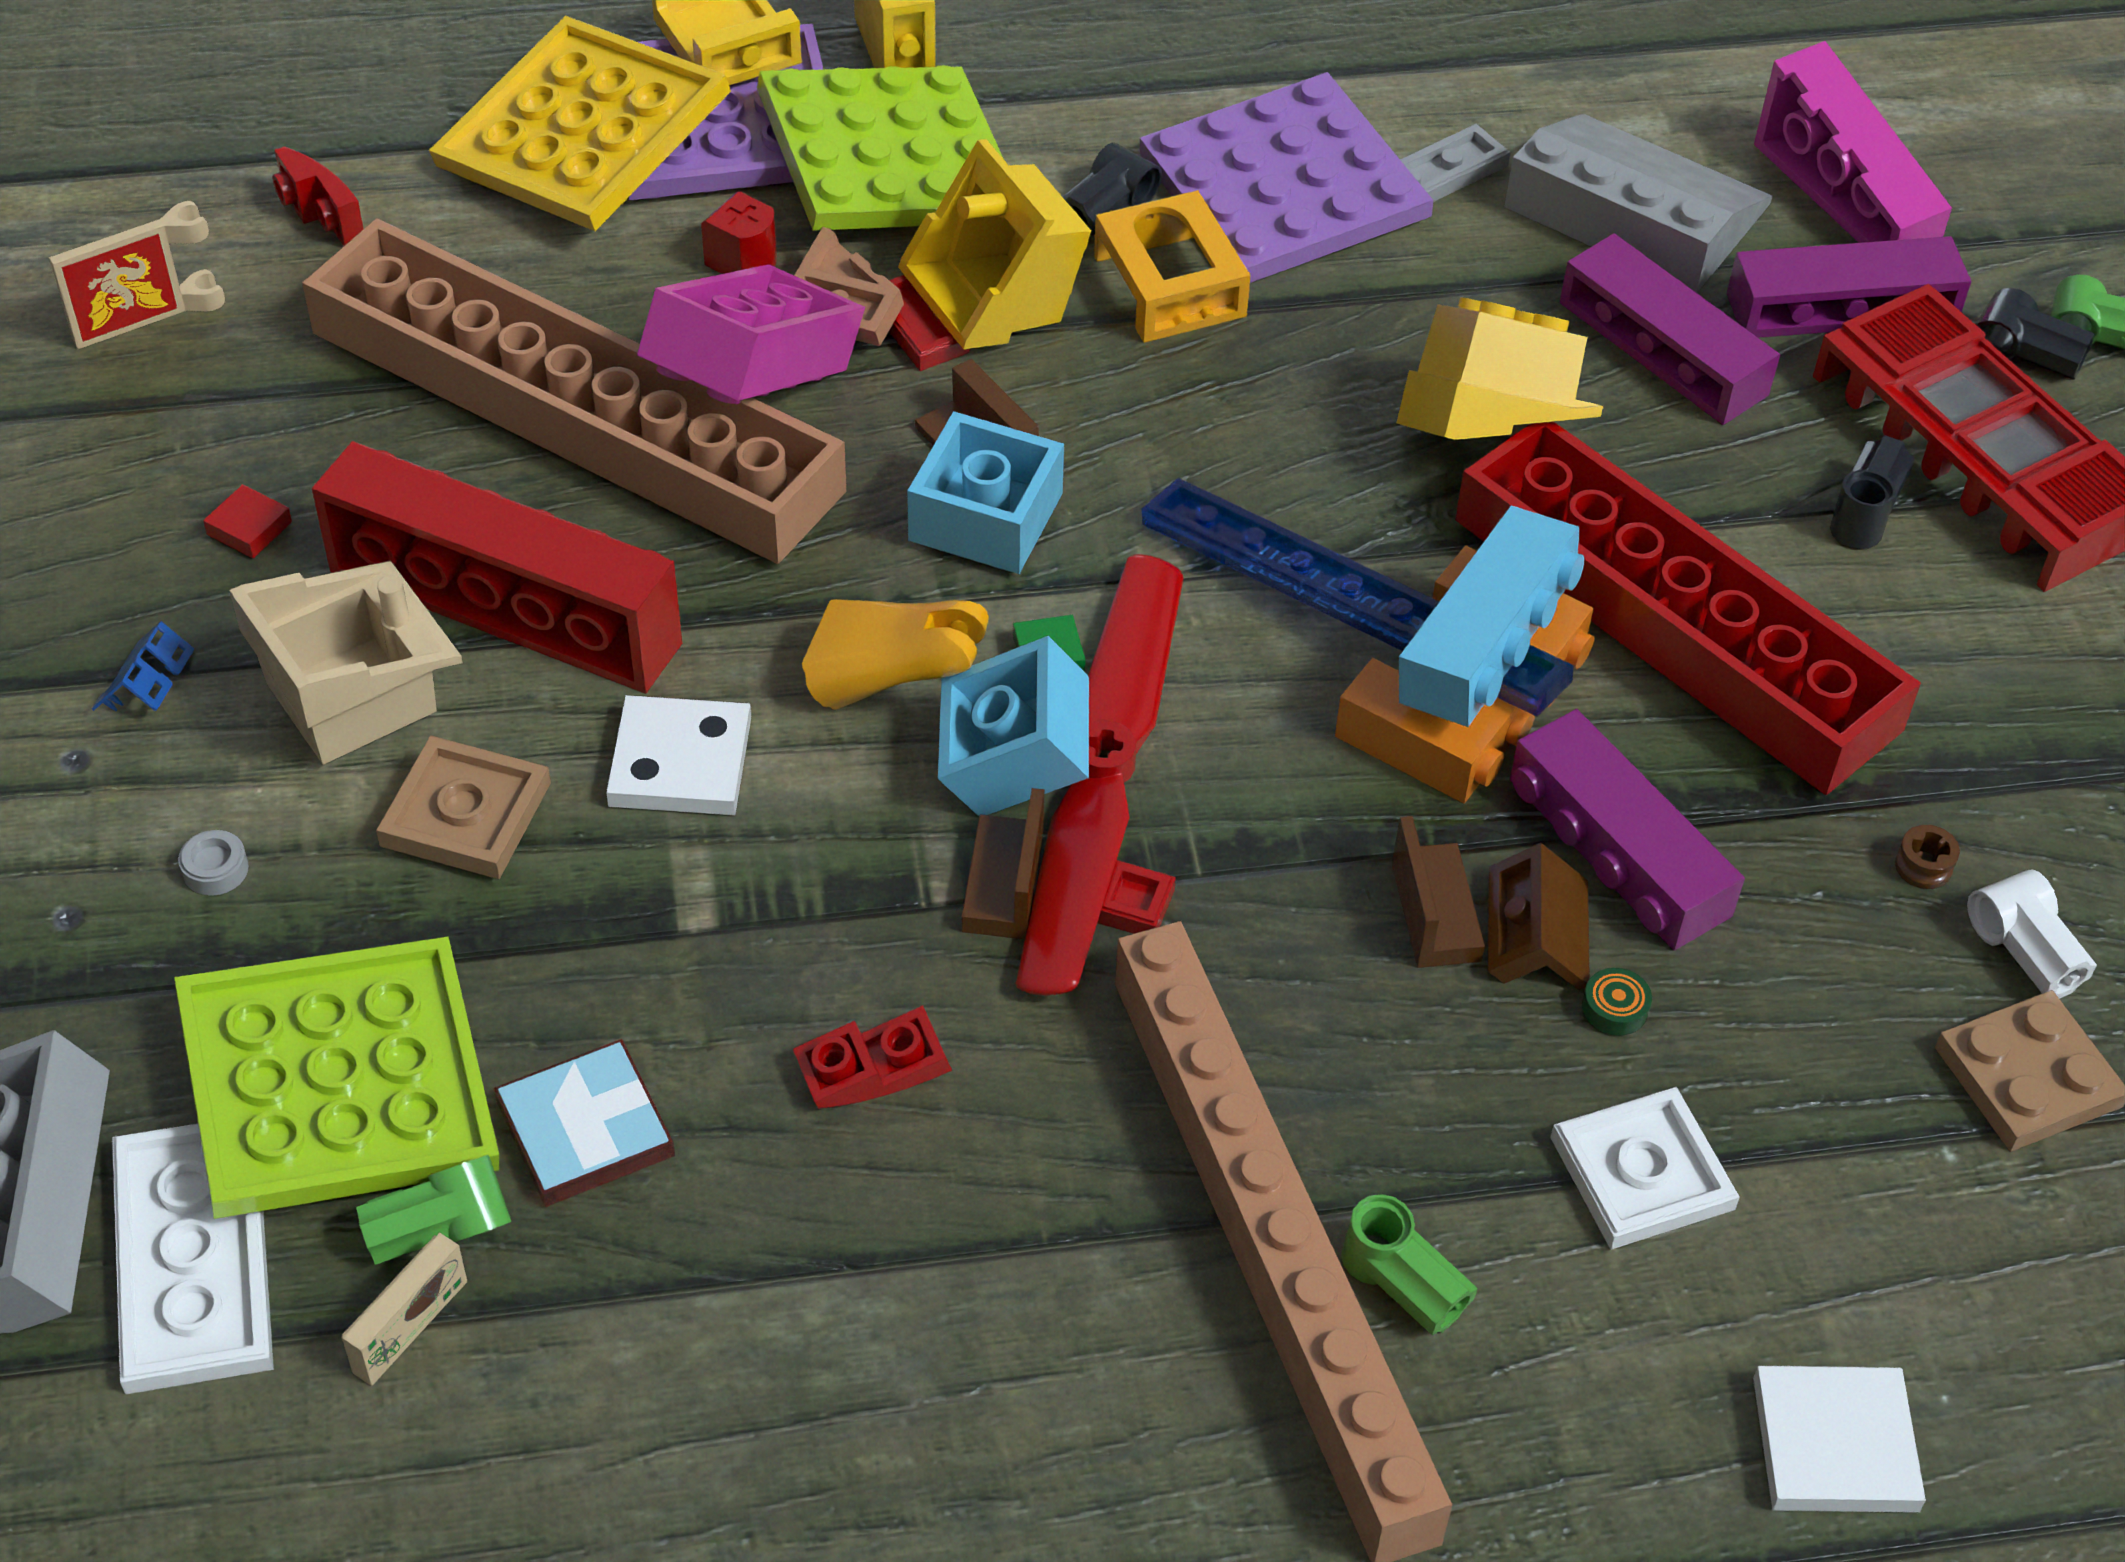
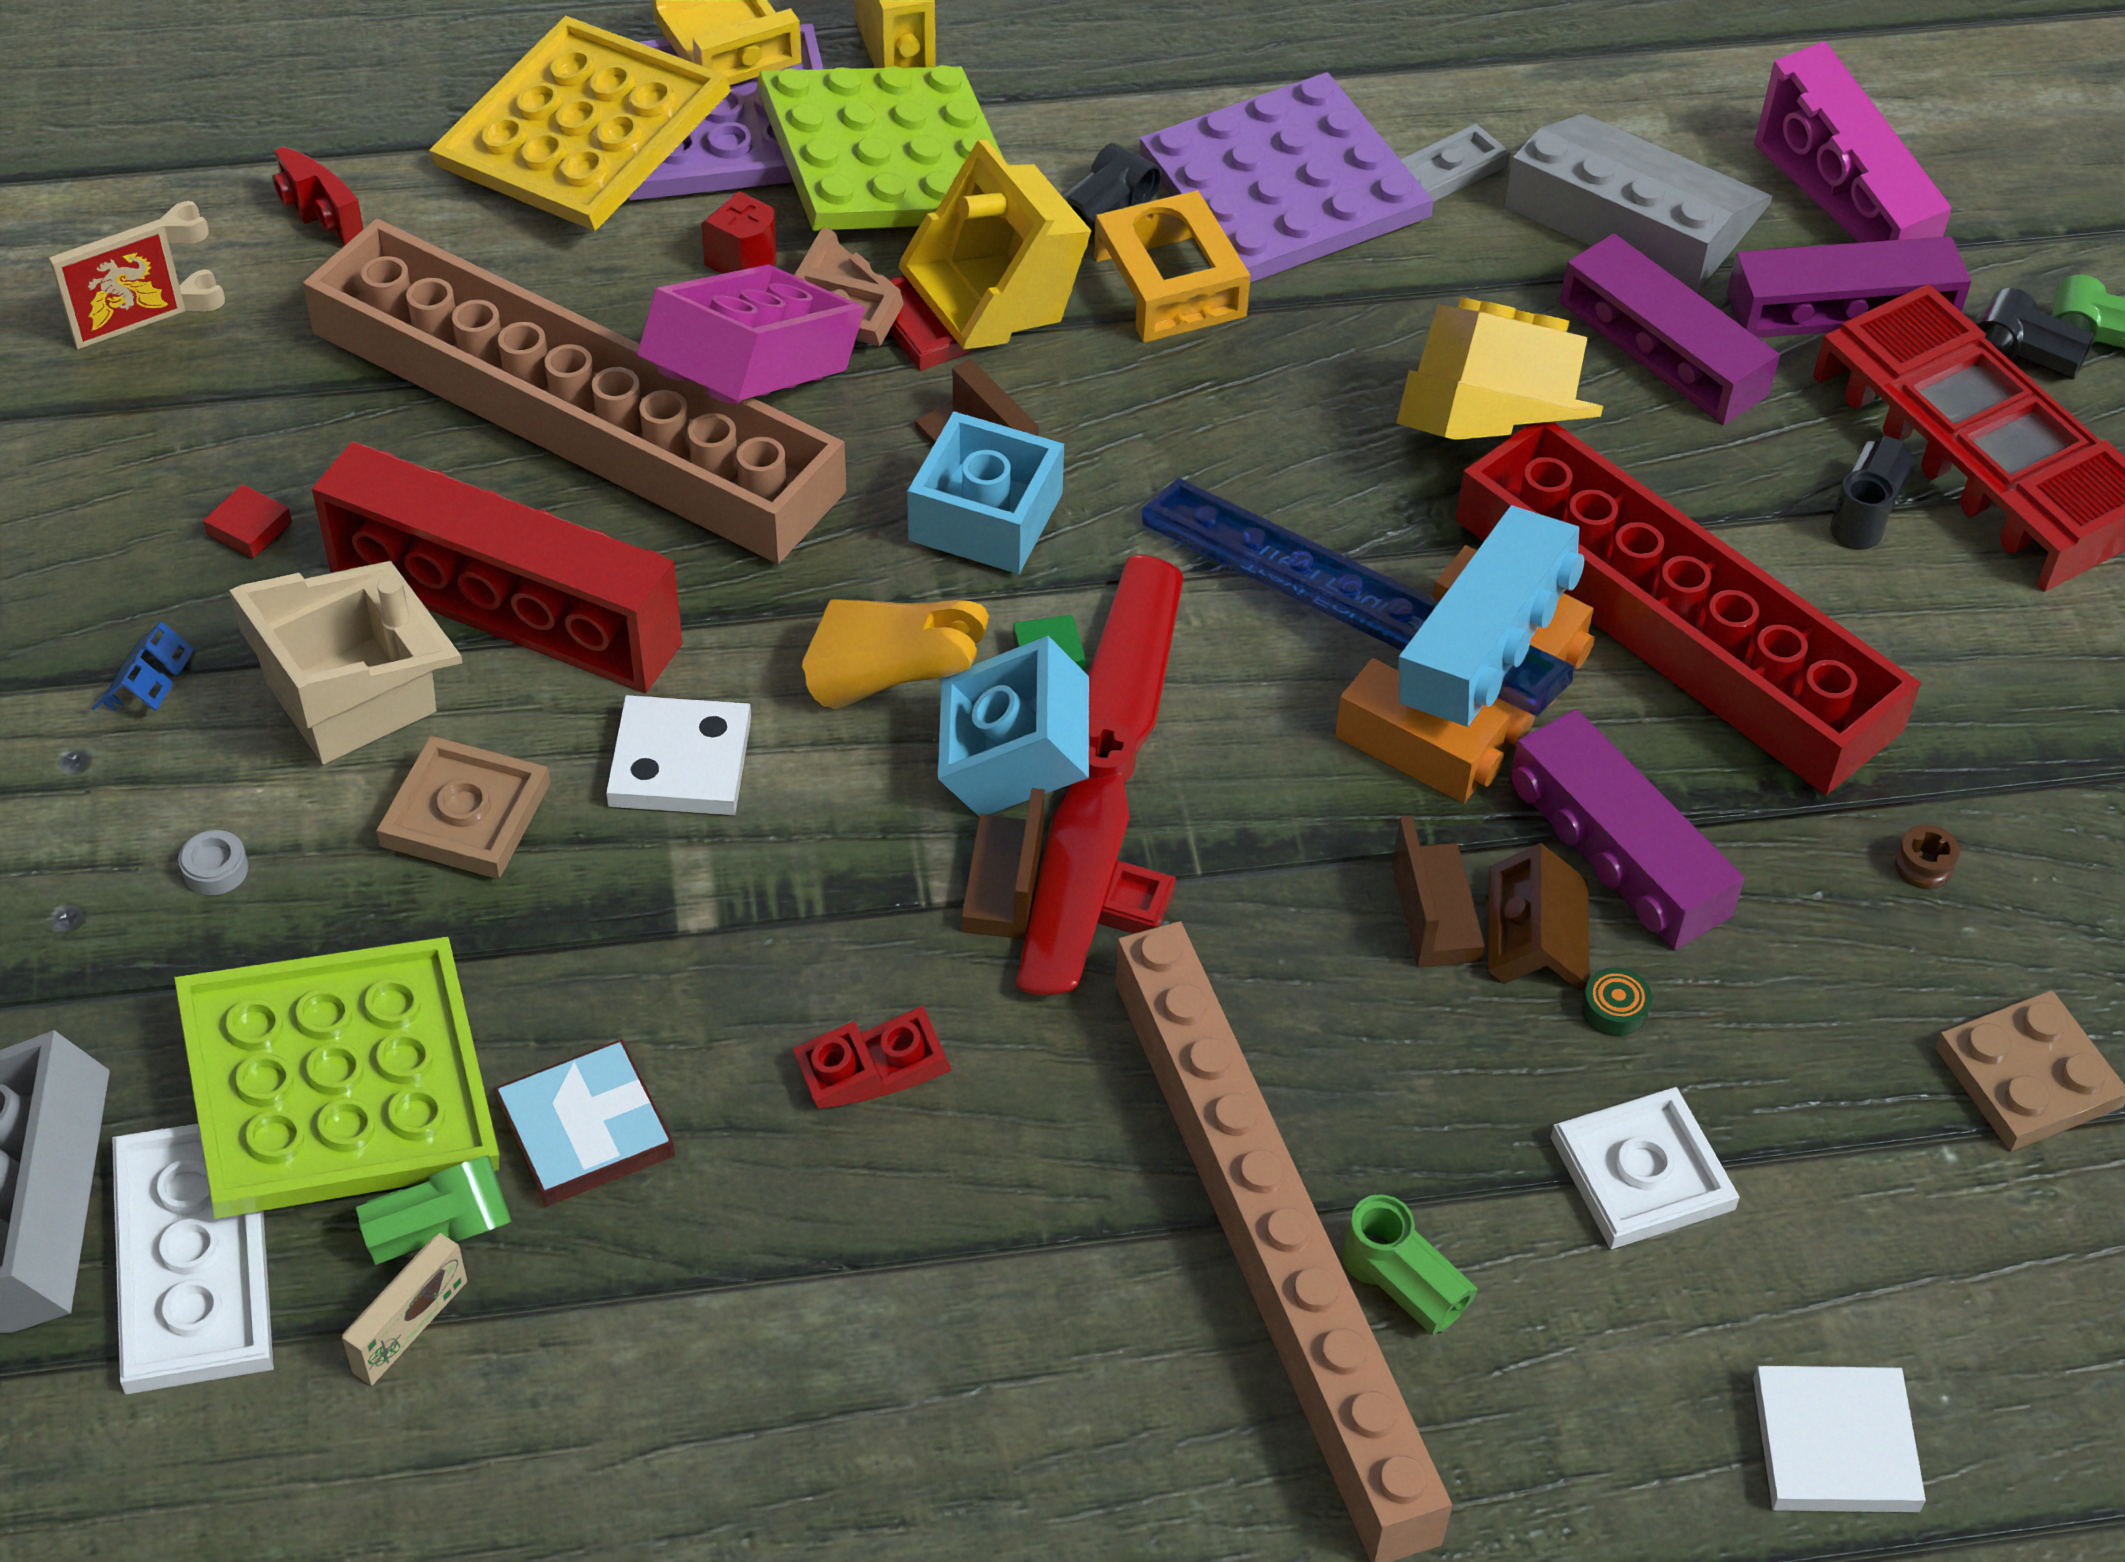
white piece [1967,869,2097,999] -> none

